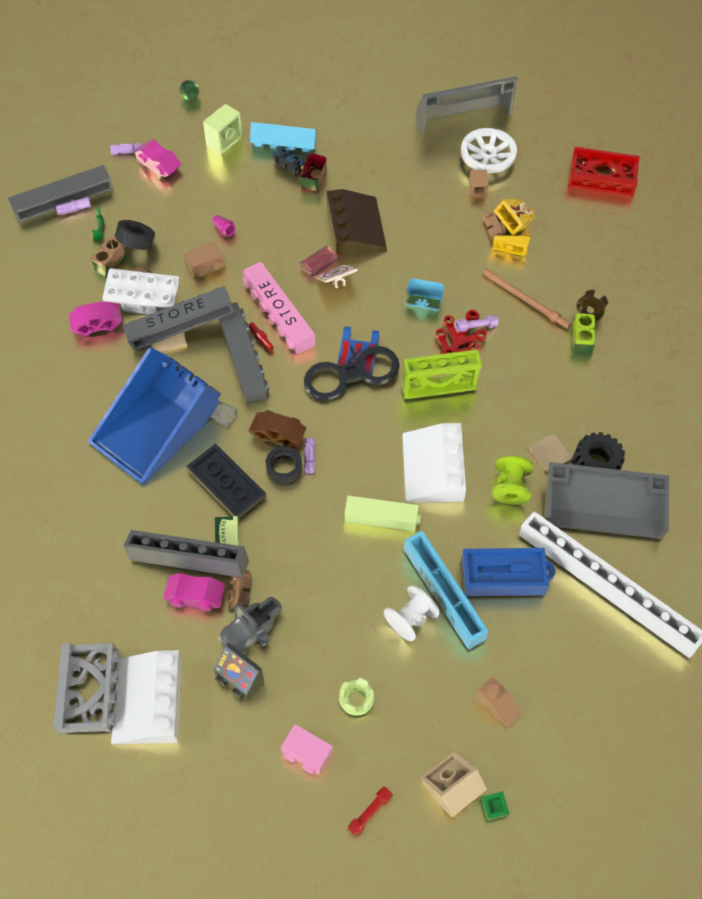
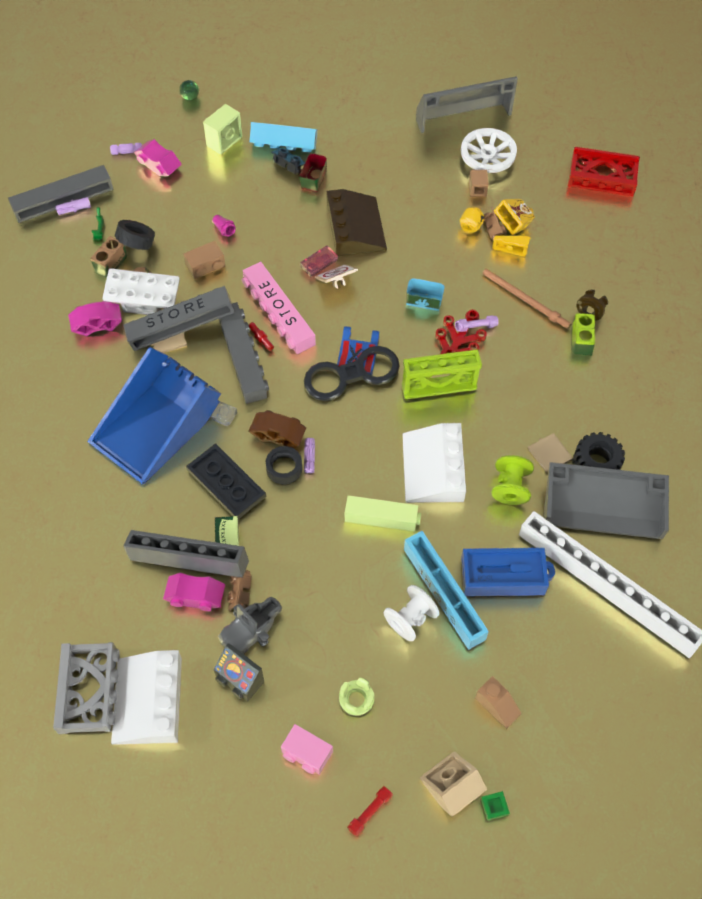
none -> yellow head [459,207,485,233]

